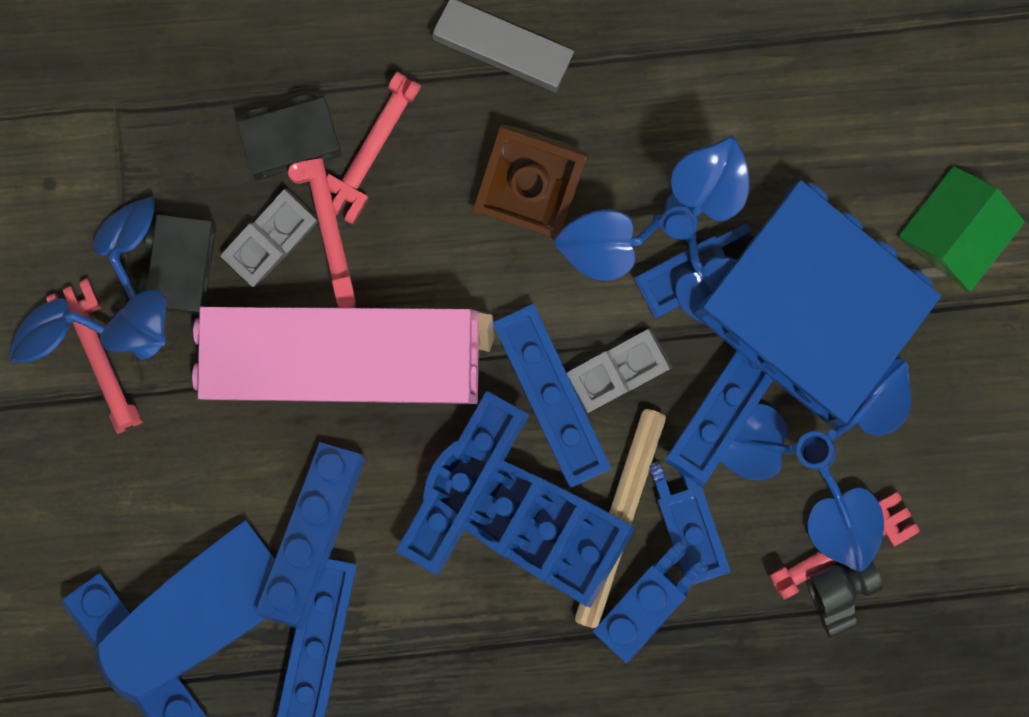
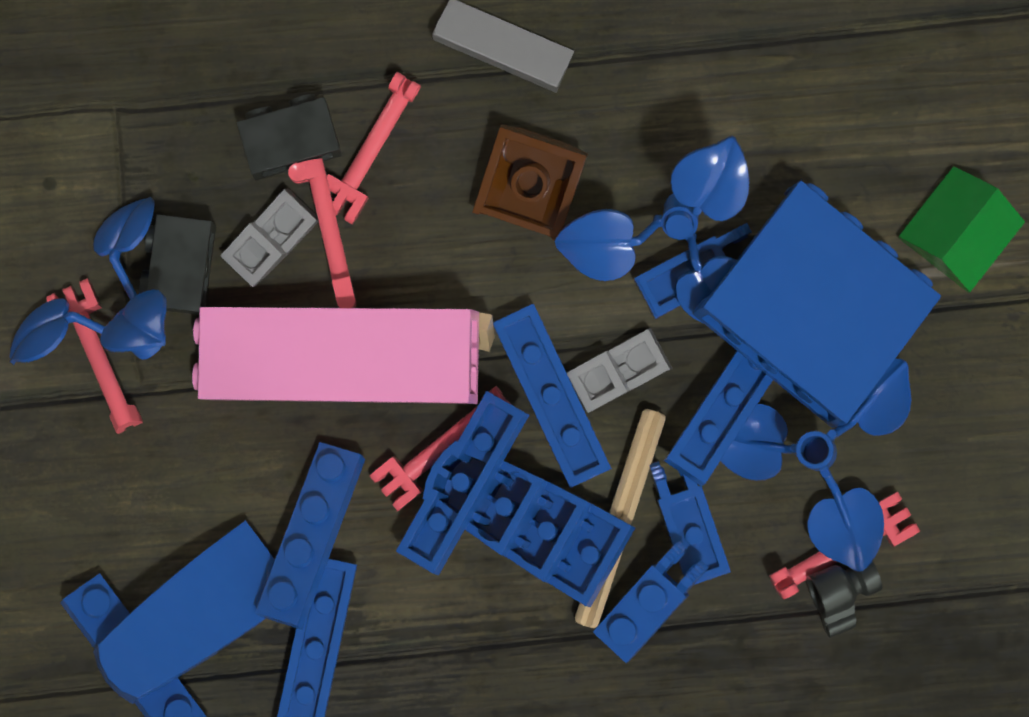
none -> coral hinge [370,386,512,512]

